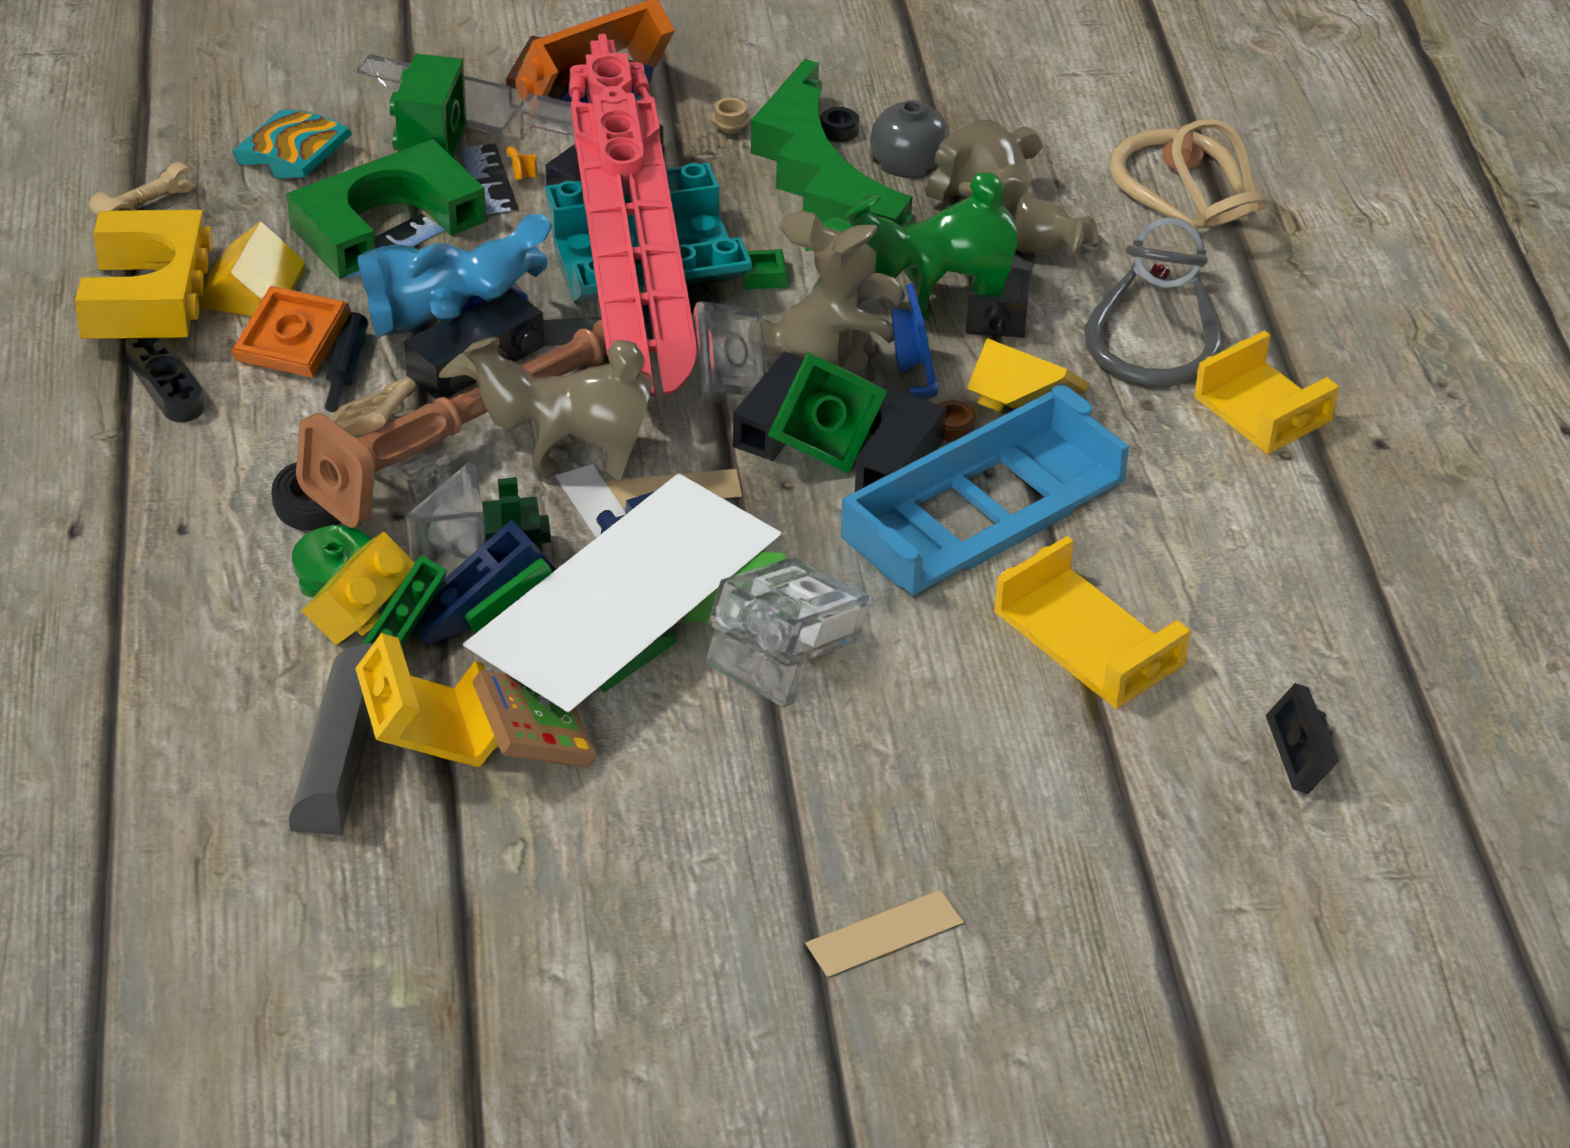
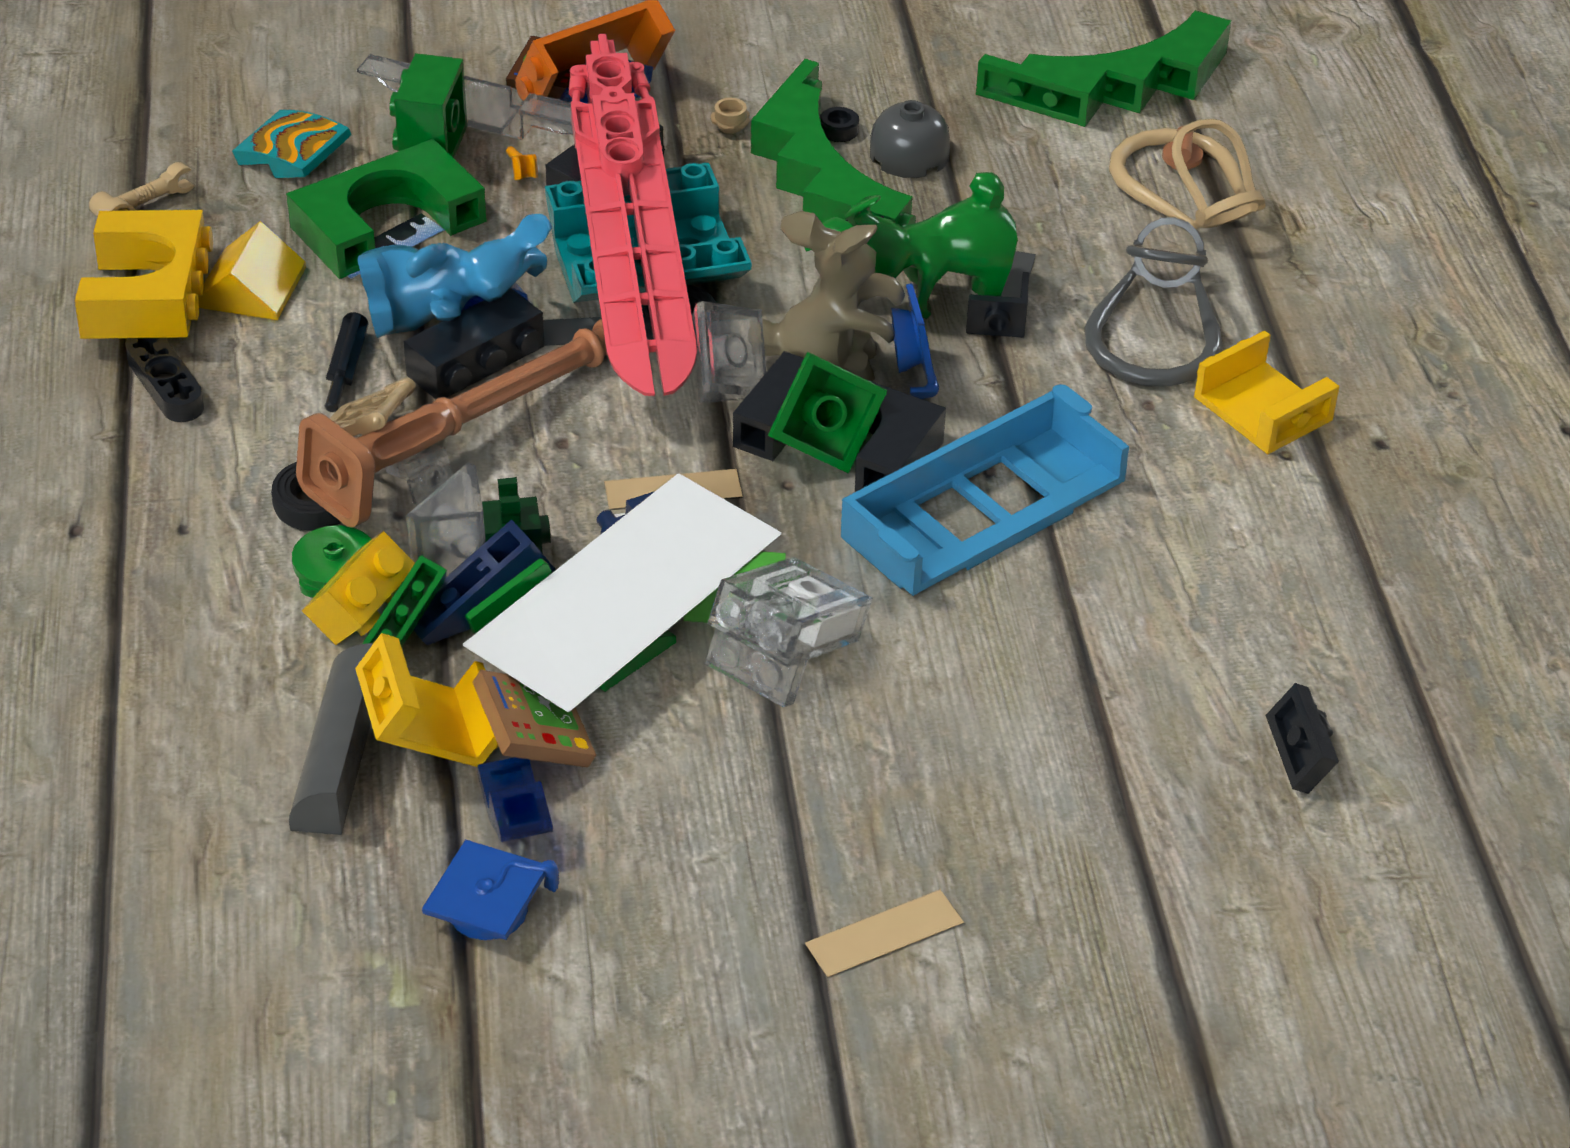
orange tile [231,286,351,378] -> none
dark tan animal [439,336,653,482] -> none
sticker [460,143,519,215] -> none
white sticker [555,464,625,538] -> none
green tile [742,249,788,290] -> none
dark tan animal [925,120,1099,255] -> none
reddish brown tile [937,400,976,442] -> none
yellow slope [966,338,1090,413] -> none
yellow panel [994,536,1191,709] -> none
dark red piece [1150,264,1170,280] -> none
none -> blue hat [422,839,559,940]
none -> clear blue slope [477,757,553,842]
none -> green arch [976,10,1232,127]

